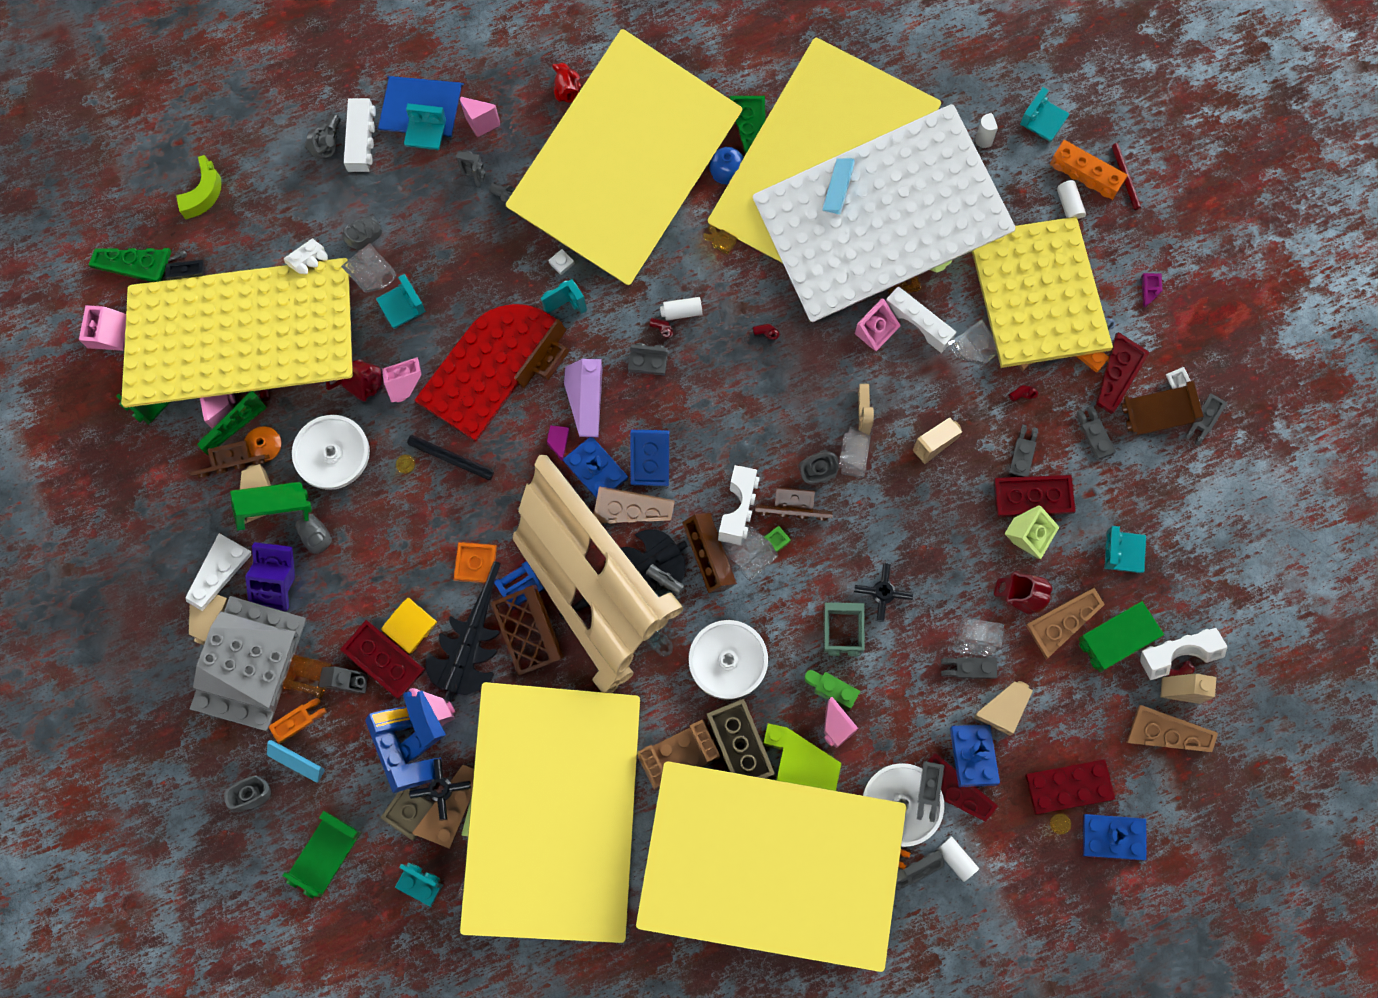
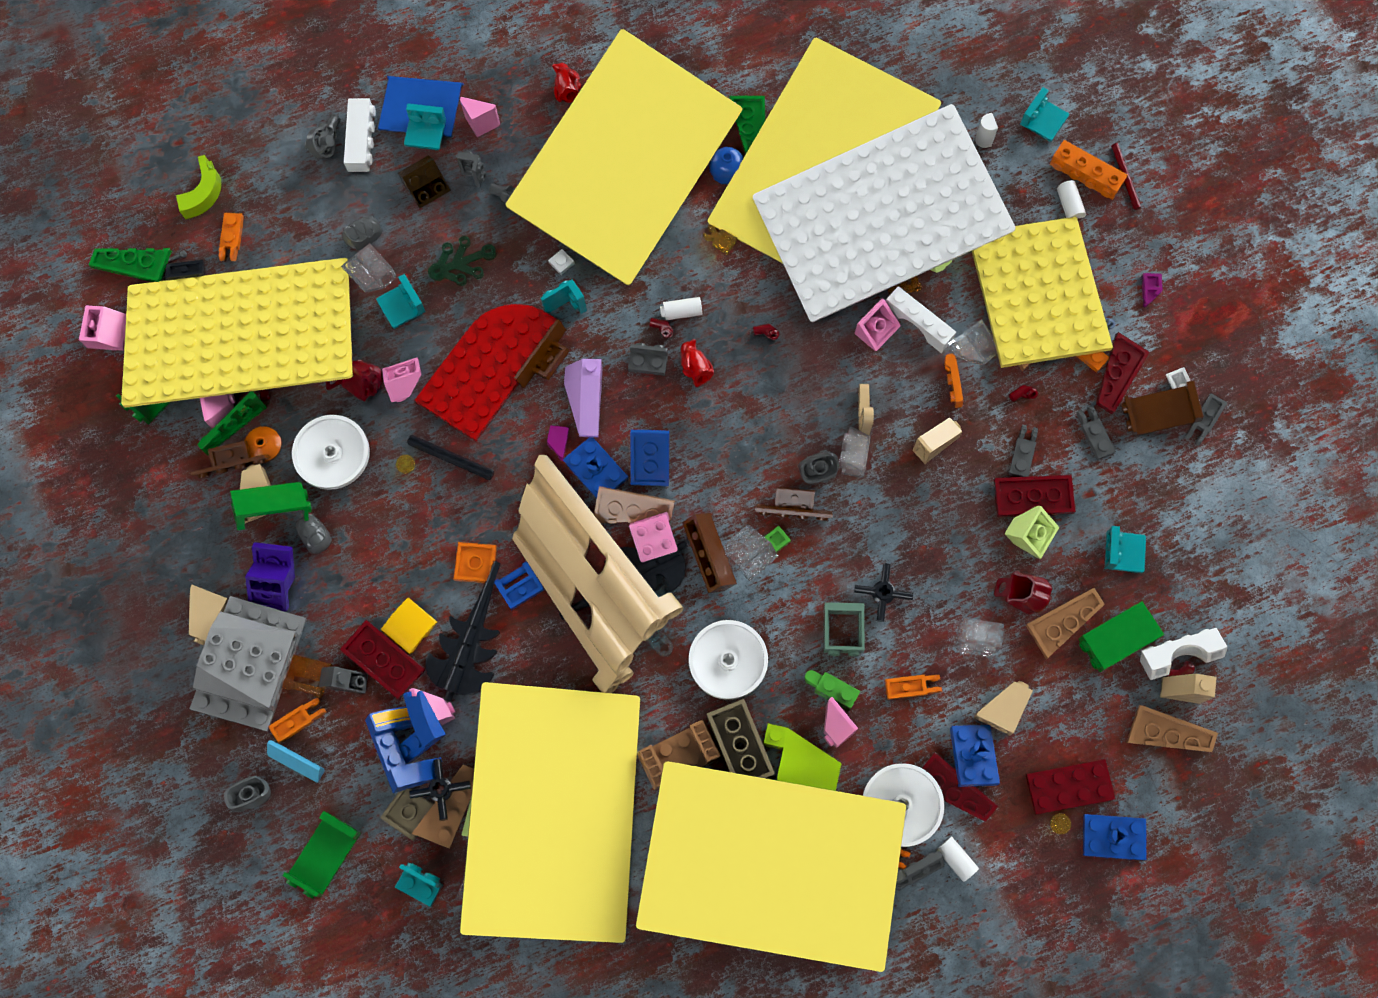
white wing [185,533,251,611] -> none
white plate [284,239,328,274] -> none
reddish brown fence [491,585,564,676] -> none
dark grey pin [646,564,685,596] -> none
white arch [718,465,760,545] -> none
medium azure slope [822,158,855,215] -> none
dark grey hinge [917,761,944,822] -> none
dark grey hinge [941,657,997,679] -> none
none -> orange hinge [219,213,244,261]
none -> dark brown slope [398,155,451,208]
none -> clear green plant [428,236,497,286]
none -> bright pink bracket [629,512,678,562]
none -> red animal [681,339,714,387]
none -> orange hinge [884,675,942,700]
none -> orange hinge [944,353,963,408]

